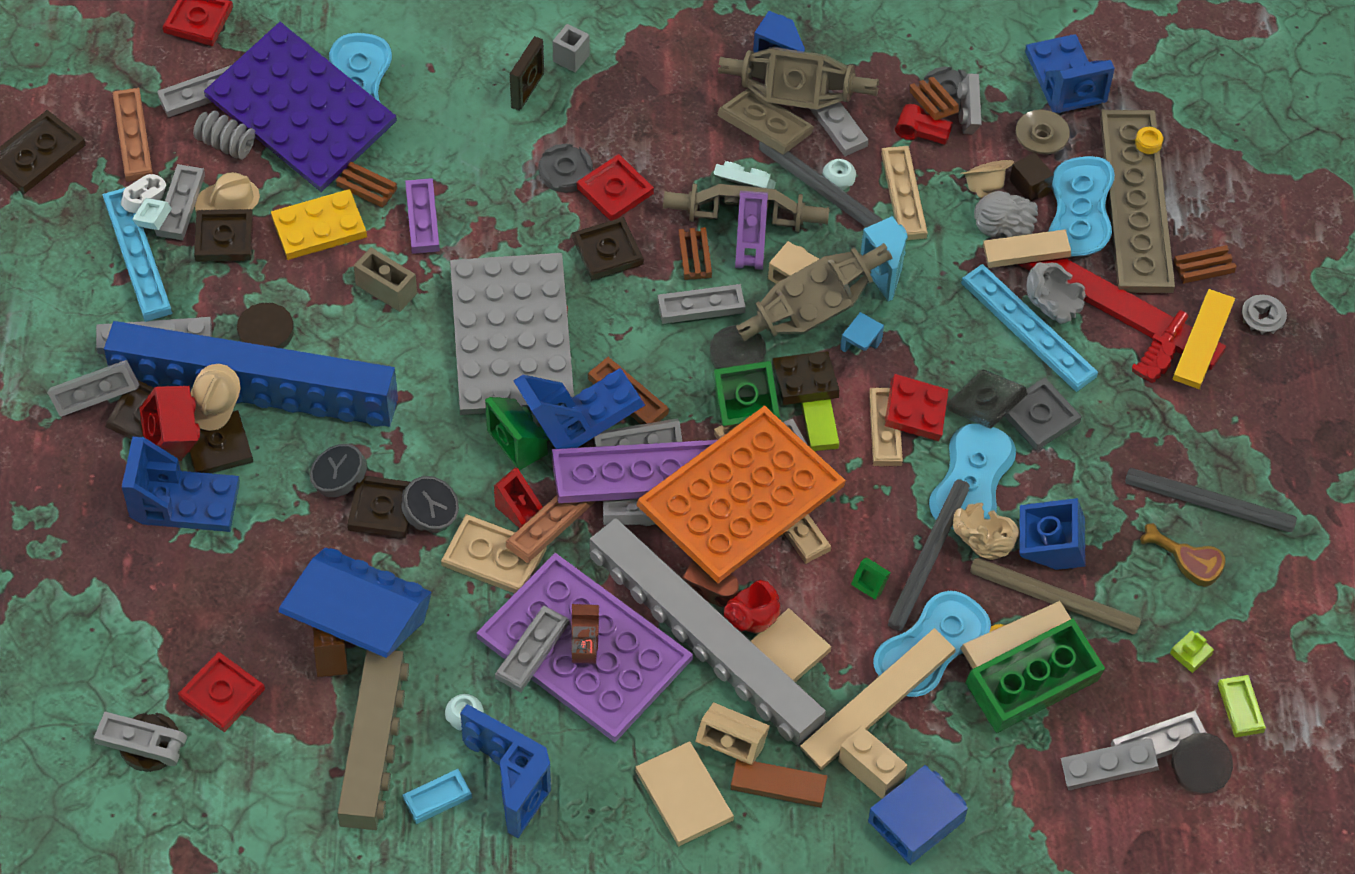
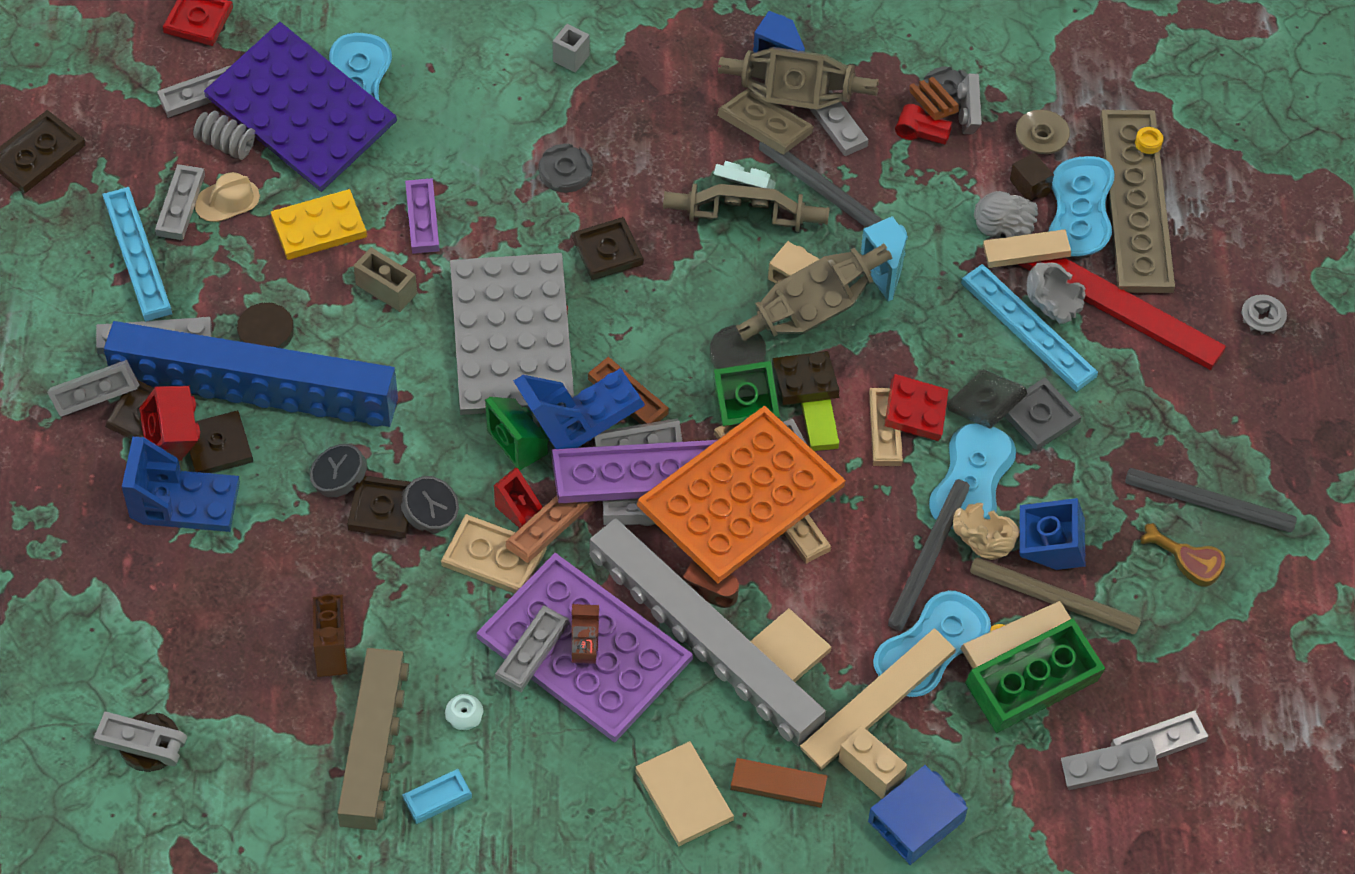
nougat tile [112,88,153,182] -> none
white beam [121,174,166,213] -> none
light aqua plate [132,198,172,230] -> none
red plate [178,651,265,732] -> none
tan piece [191,364,241,431] -> none
dark brown plate [194,209,253,262] -> none
blue slope [278,547,432,658] -> none
dark orange tile [336,162,397,208] -> none
blue bracket [460,704,551,838] -> none
dark brown plate [510,36,544,111] -> none
red plate [577,154,654,221] -> none
light grey plate [657,284,745,324] -> none
dark orange tile [678,227,712,280] -> none
tan brick [696,702,770,765] -> none
red hair [724,580,781,634] -> none
medium lavender plate [735,191,768,270] -> none
light aqua plate [822,159,856,190] -> none
dark azure panel [840,312,884,352] -> none
green tile [851,557,891,600] -> none
tan tile [881,146,928,240] -> none
tan piece [960,160,1014,198] -> none
blue bracket [1025,34,1115,113] -> none
red piece [1132,310,1189,383] -> none
lime tile [1170,630,1214,673] -> none
clear smoke tile [1171,732,1233,795] -> none
yellow tile [1173,289,1235,390] -> none
dark orange tile [1174,245,1237,284] -> none
lime tile [1218,675,1266,738] -> none

